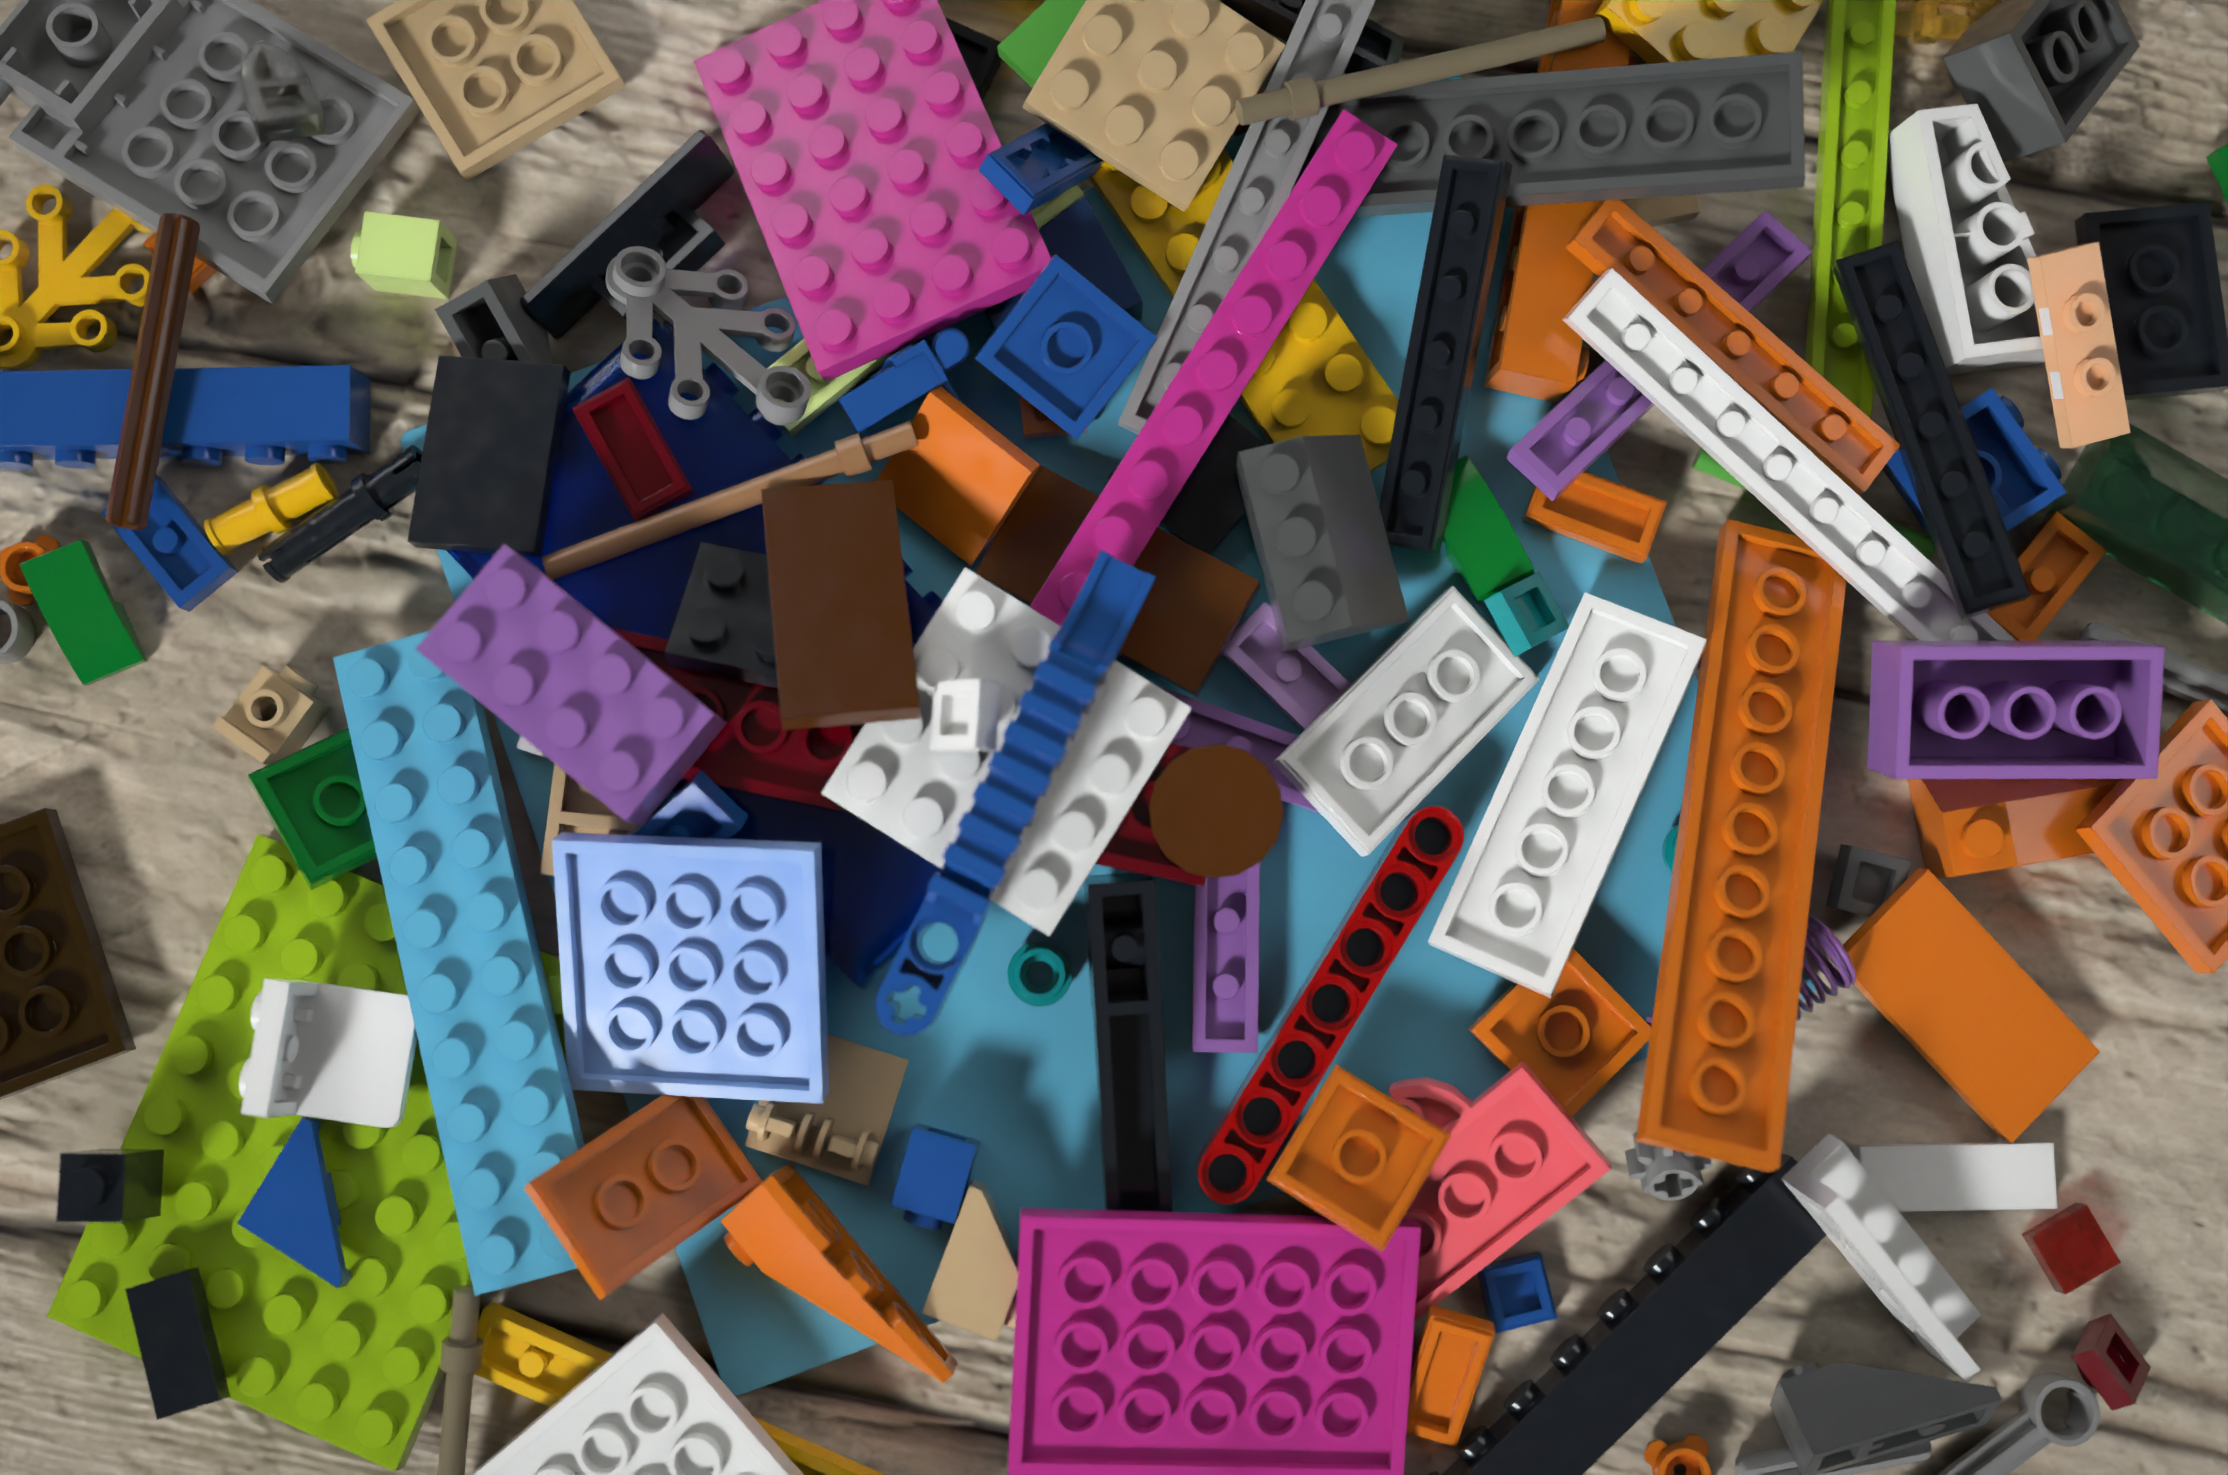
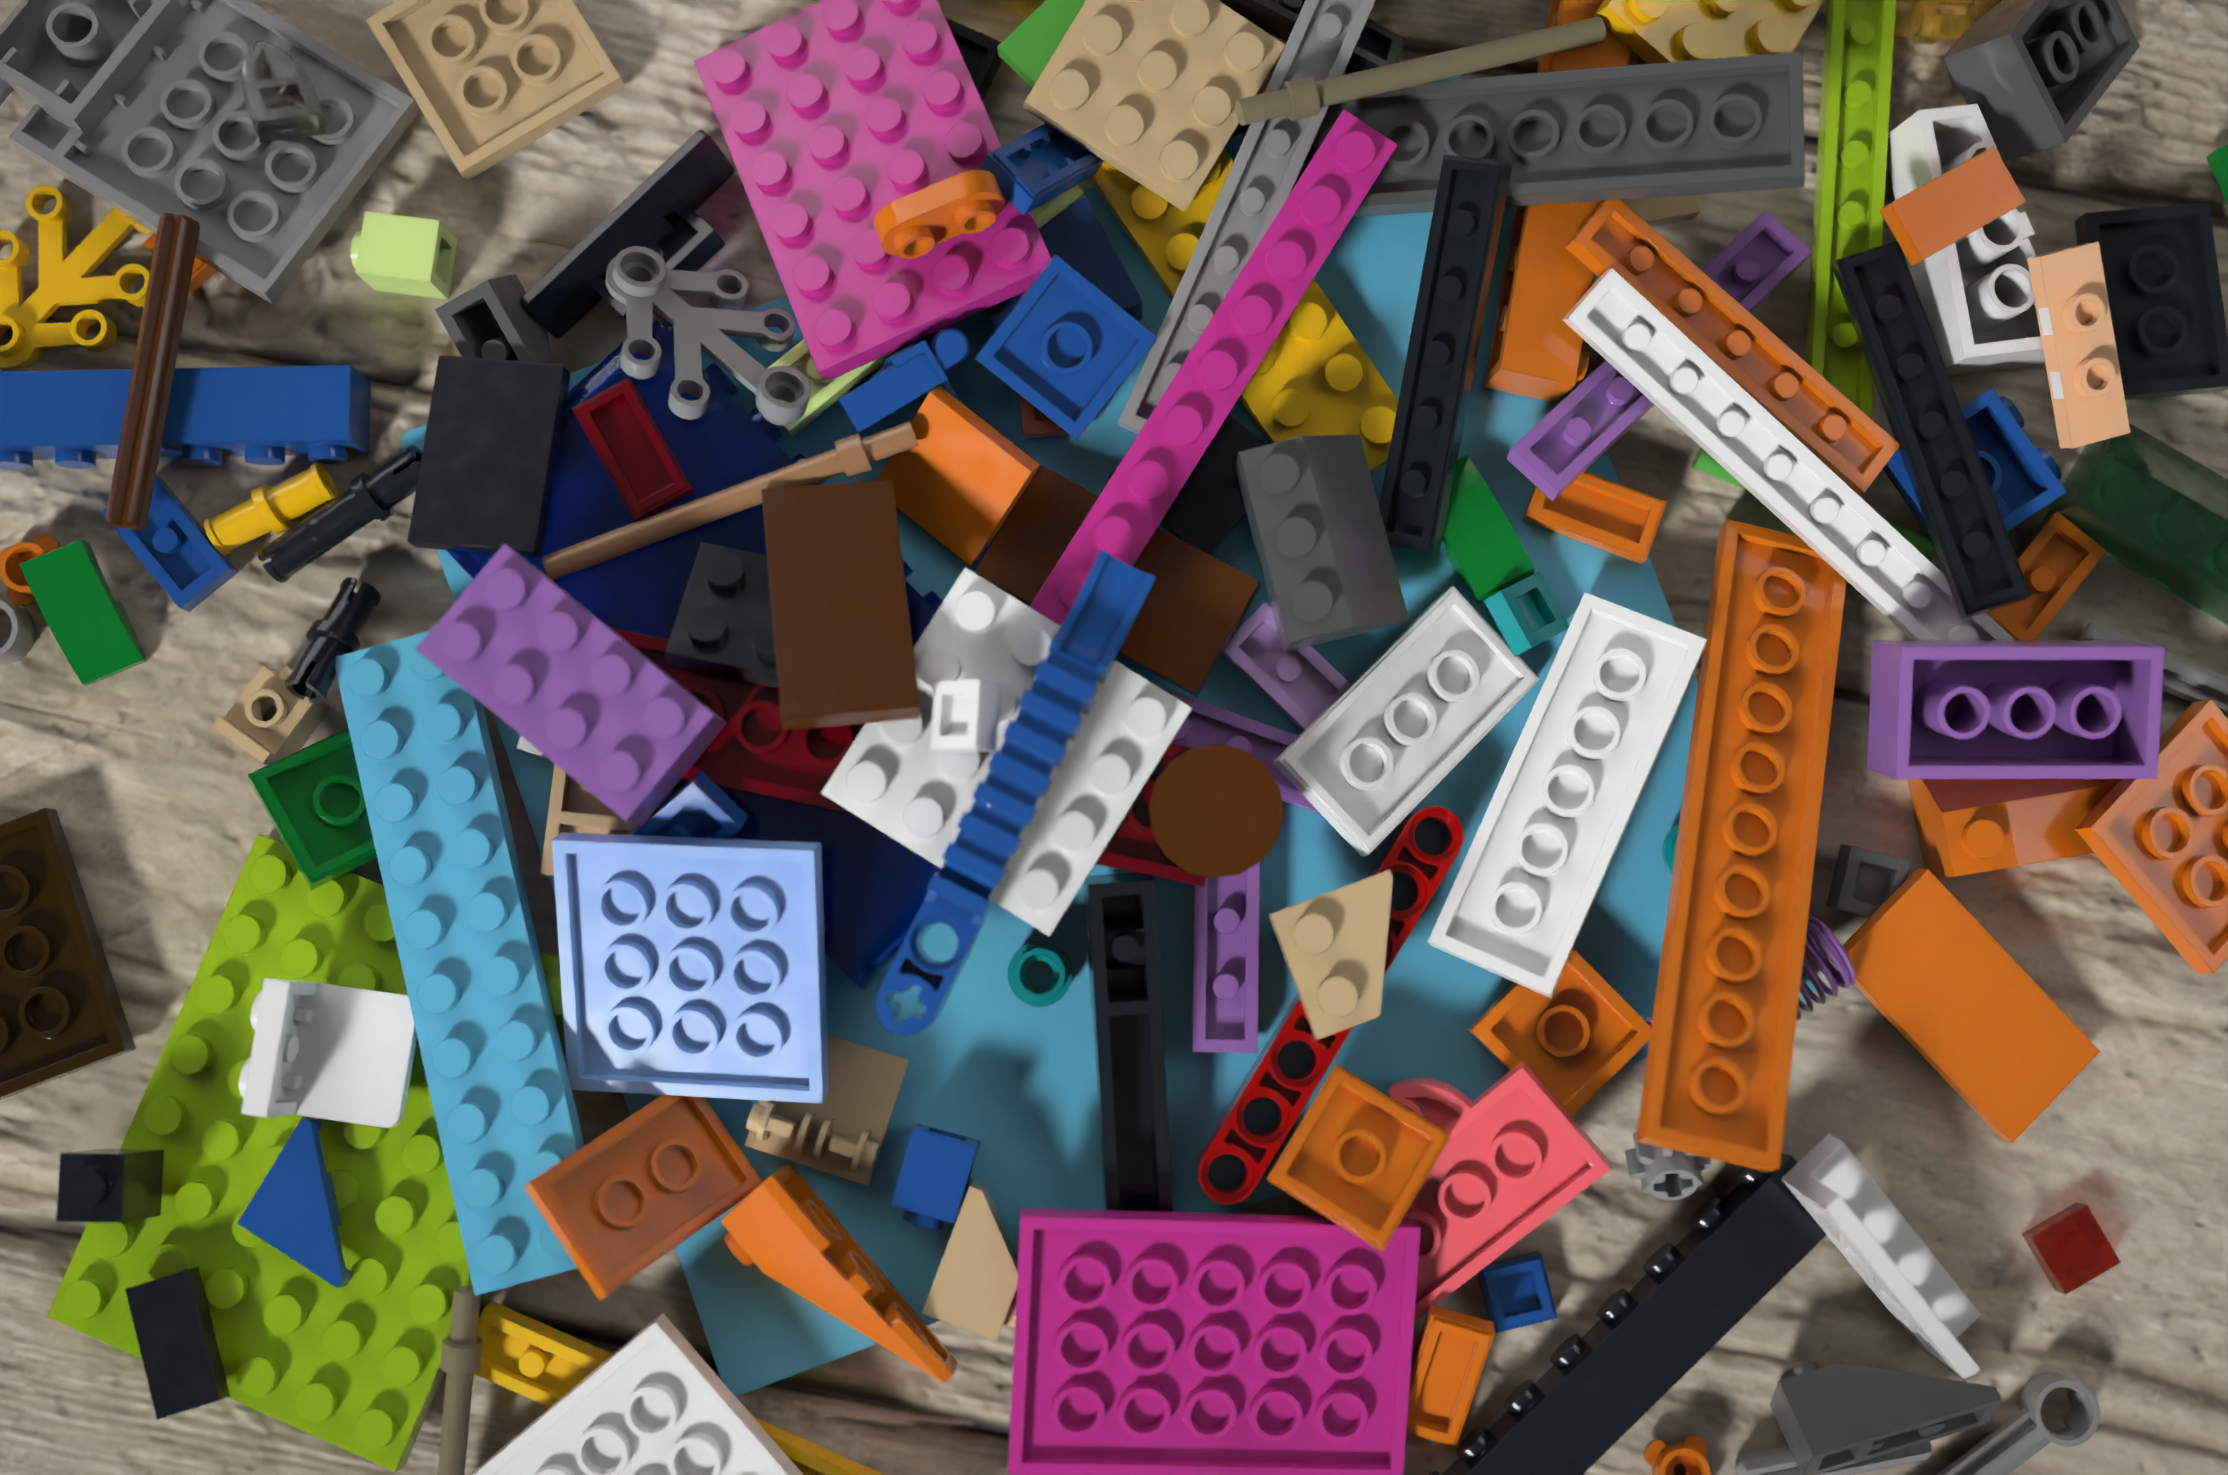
white tile [1853,1141,2057,1212] -> none
dark red plate [2072,1314,2151,1411] -> none
none -> black pin [284,577,381,704]
none -> orange plate [873,170,1004,259]
none -> tan wing [1268,869,1393,1040]
none -> orange tile [1880,146,2026,266]

